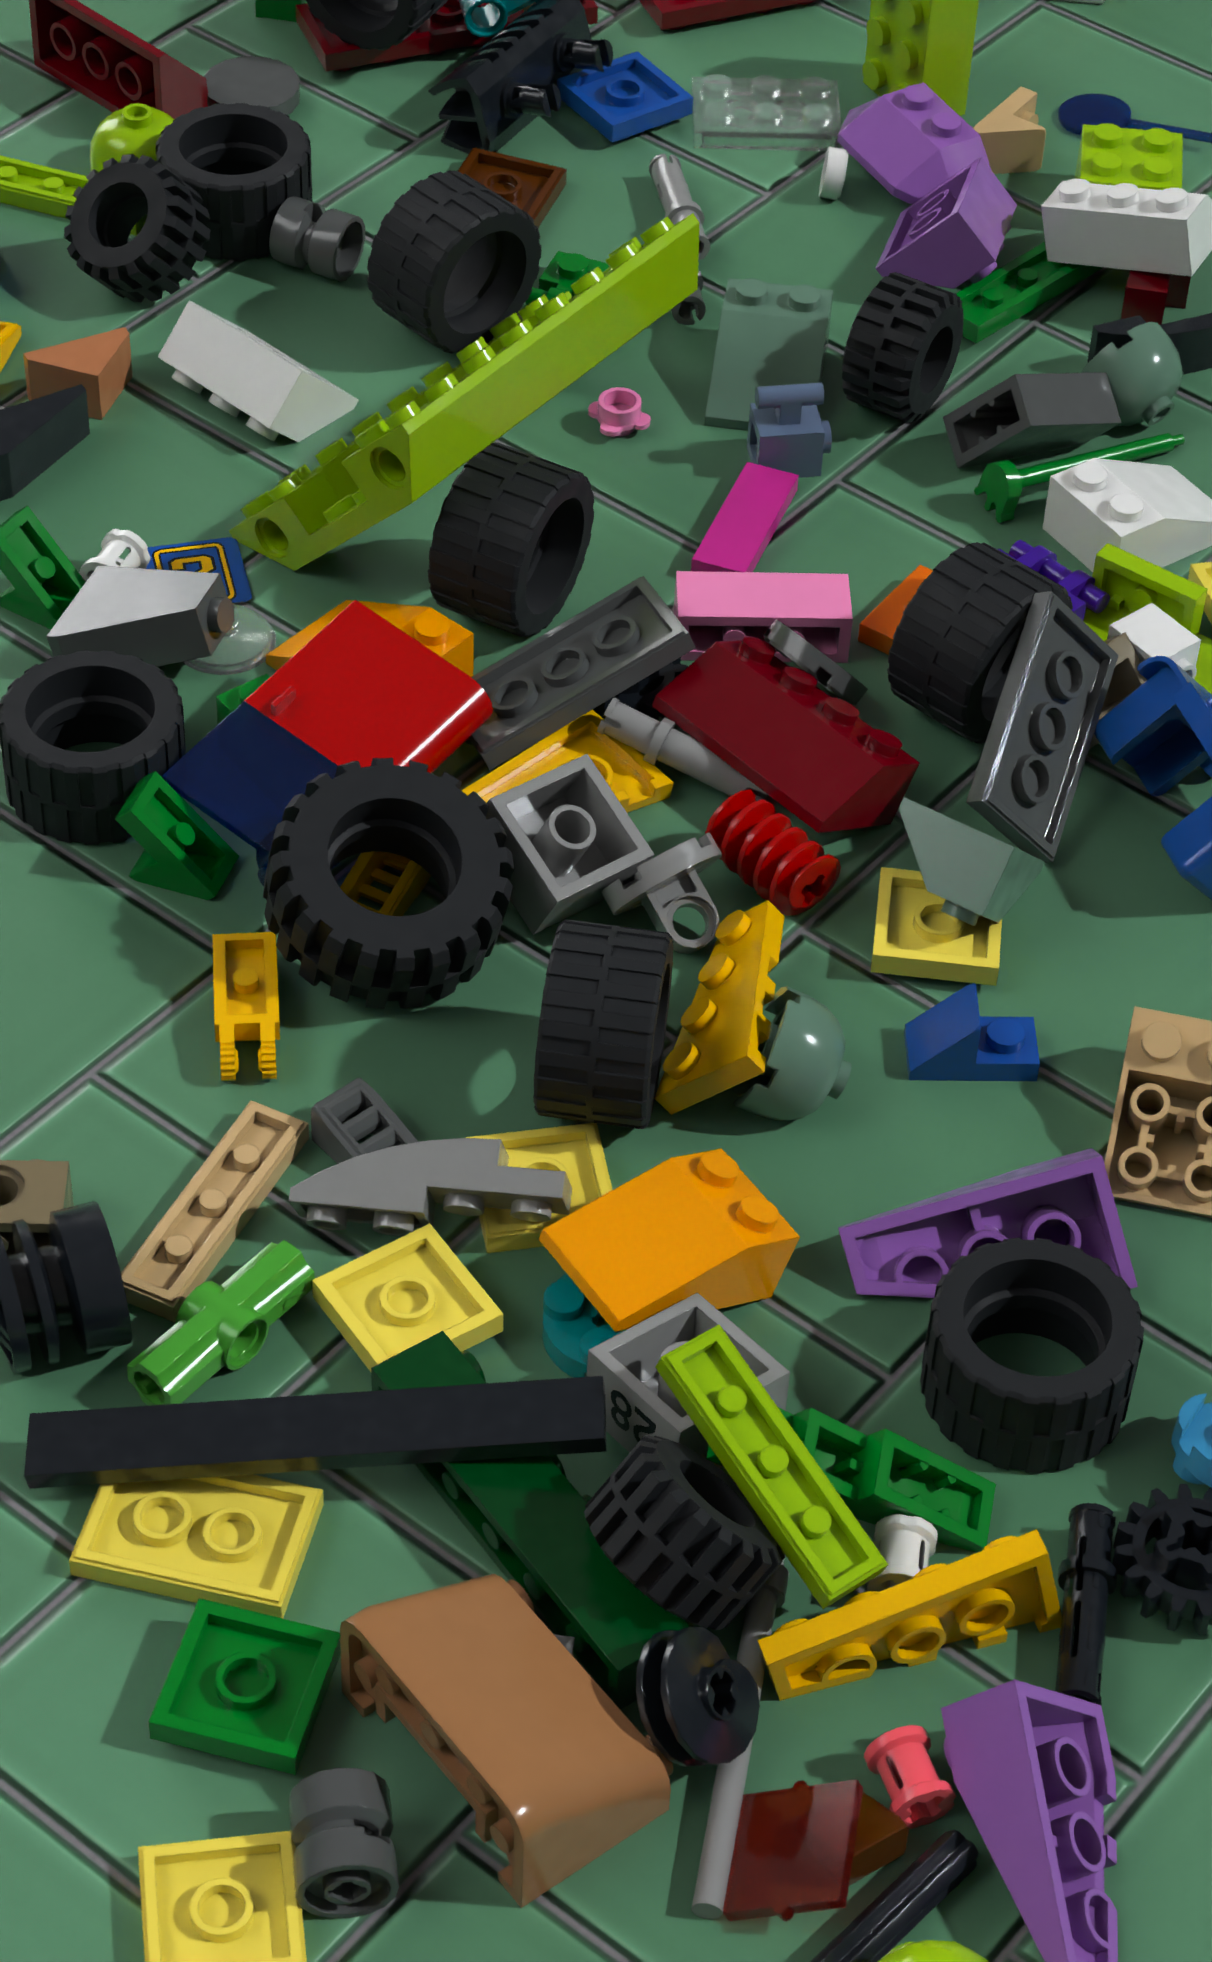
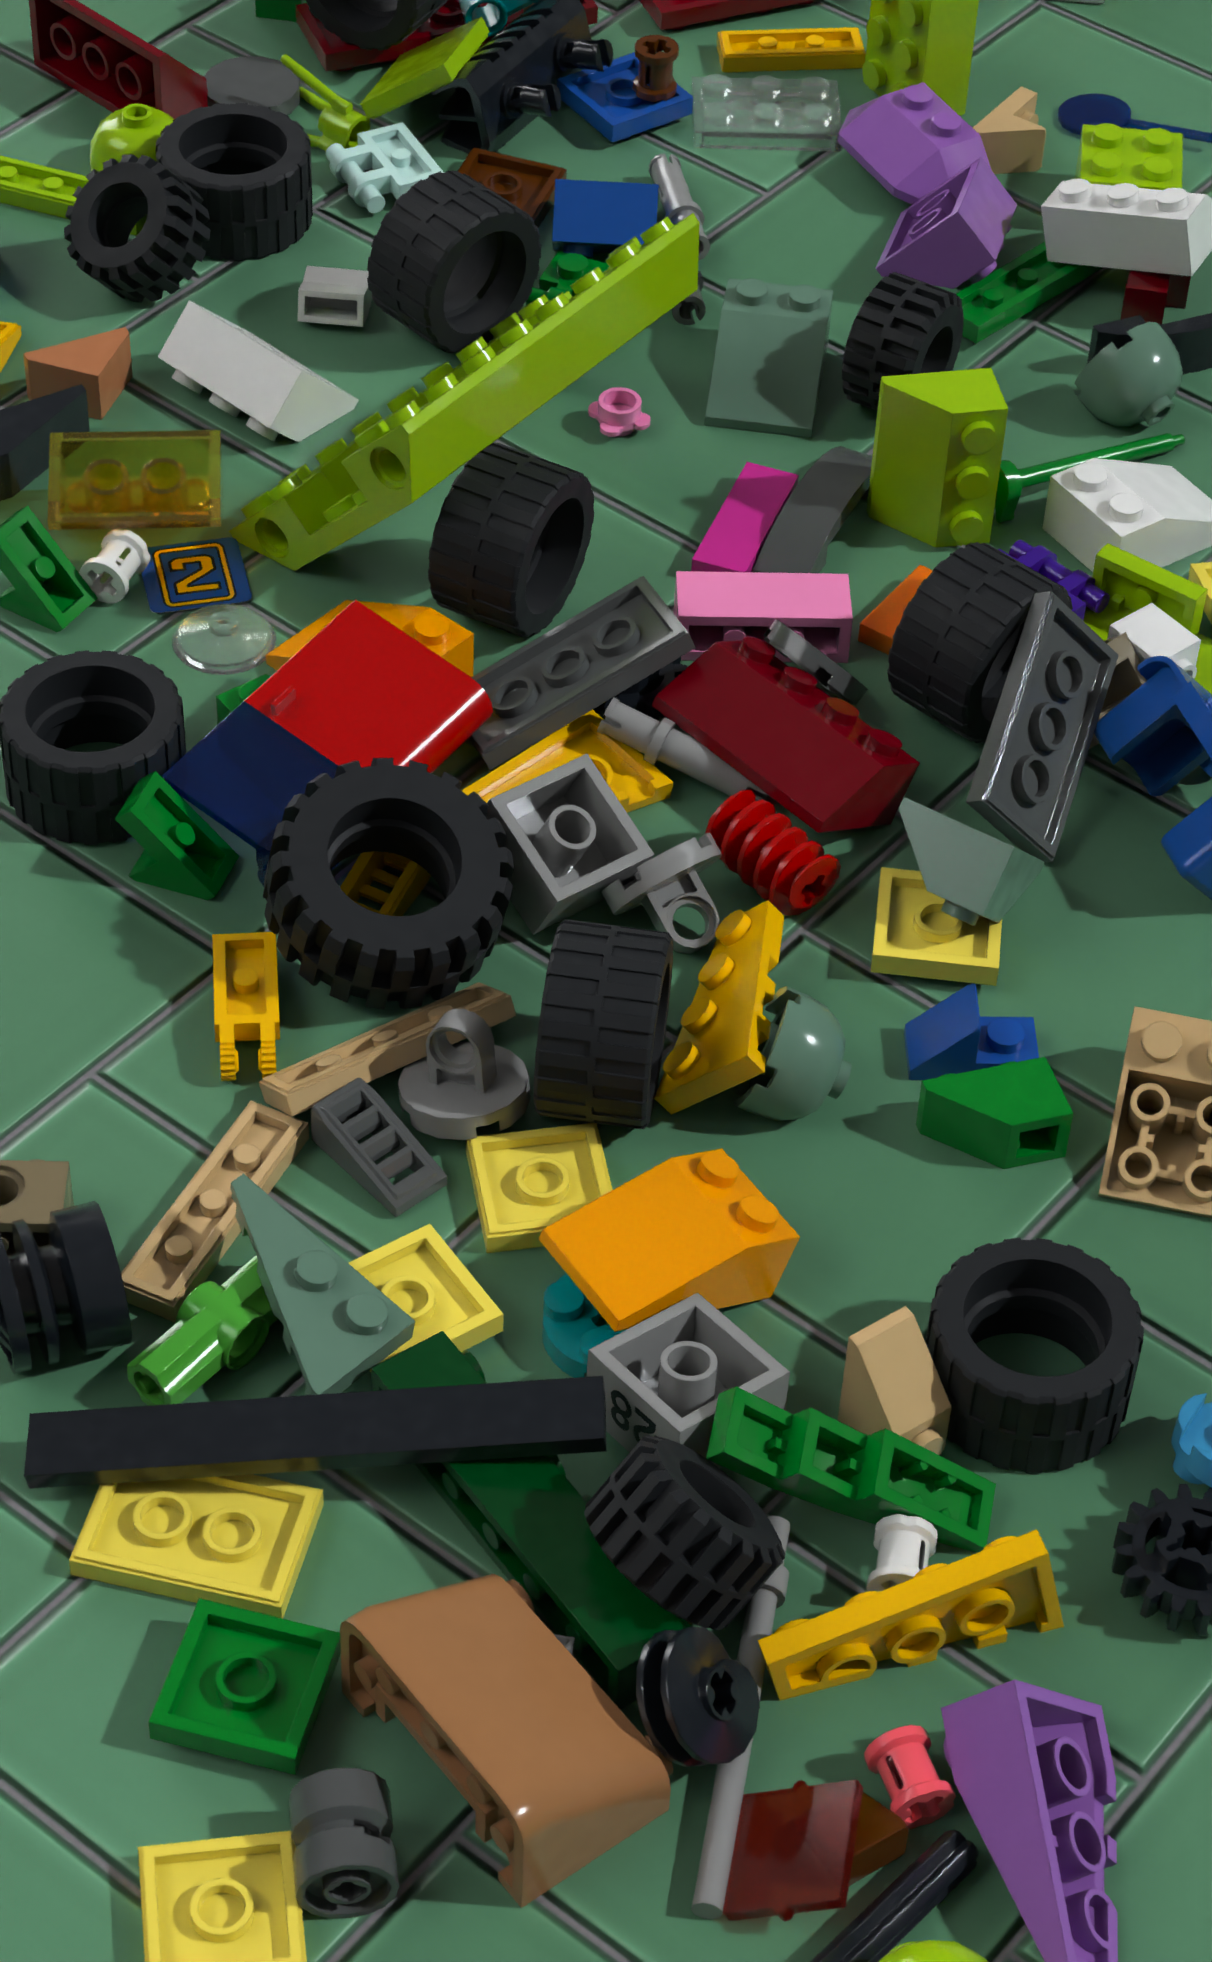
dark grey slope [46,566,235,667] -> none
dark grey wheel [269,196,365,282] -> none
light grey slope [289,1138,572,1236] -> none
lime tile [655,1324,888,1609] -> none
sand blue brick [747,382,832,478] -> none
white tile [819,146,848,200] -> none
medium lavender wedge [838,1148,1138,1298] -> none
dark grey slope [943,372,1121,468] -> none
black pin [1055,1503,1117,1706] -> none
none -> clear yellow slope [48,430,224,530]
none -> sand green wing [230,1173,415,1395]
none -> tan tile [259,982,516,1117]
none -> lime plant [281,54,371,151]
none -> white piece [298,266,372,327]
none -> light aqua plate [326,122,444,213]
none -> lime tile [360,16,490,120]
none -> light grey tile [398,1009,531,1140]
none -> blue slope [552,179,659,259]
none -> reddish brown bush [633,35,679,102]
none -> yellow tile [716,27,866,73]
none -> dark grey slope [753,446,872,573]
none -> tan slope [838,1306,951,1455]
none -> lime slope [867,368,1008,548]
none -> green slope [916,1057,1074,1169]

